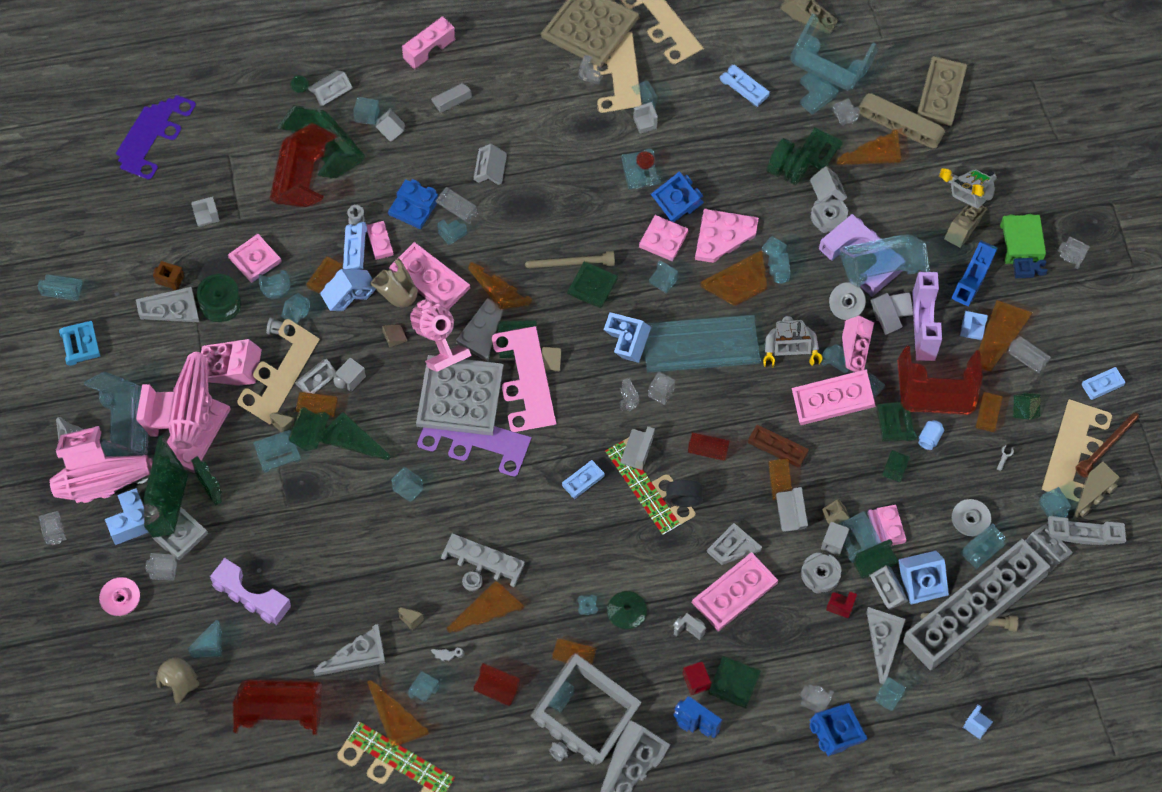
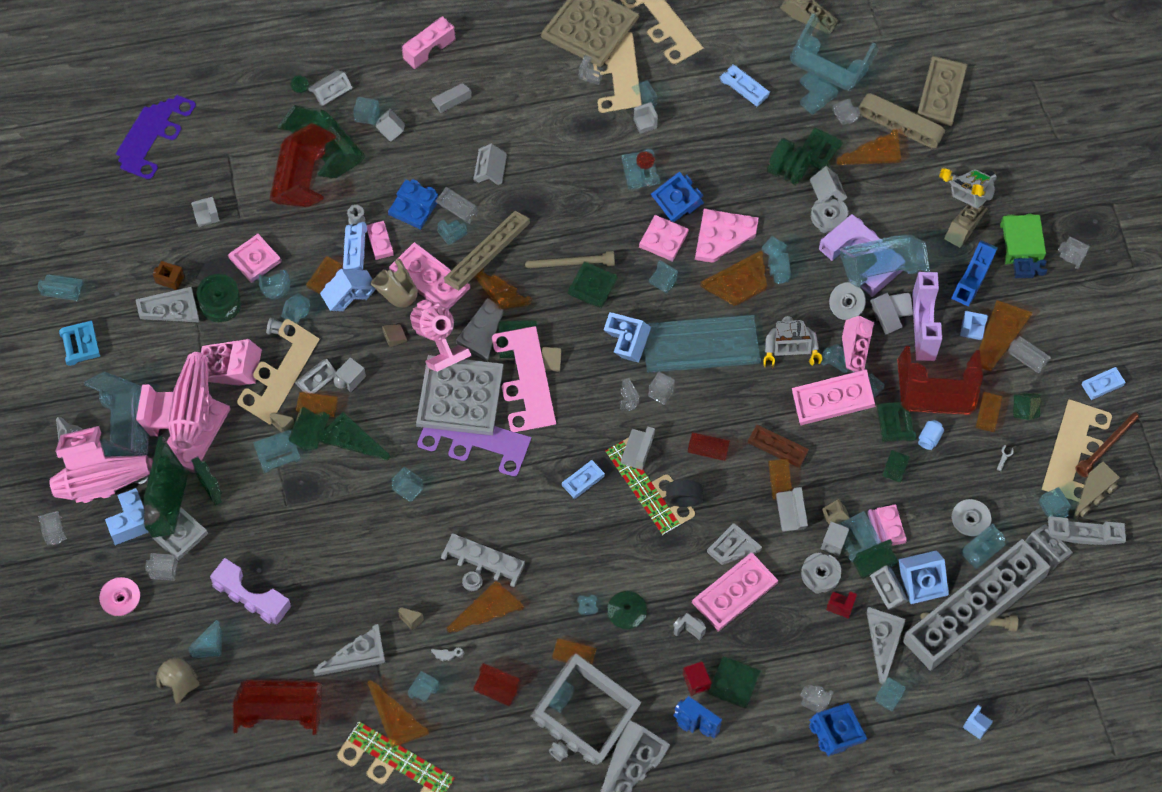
none -> dark tan plate [444,211,530,291]

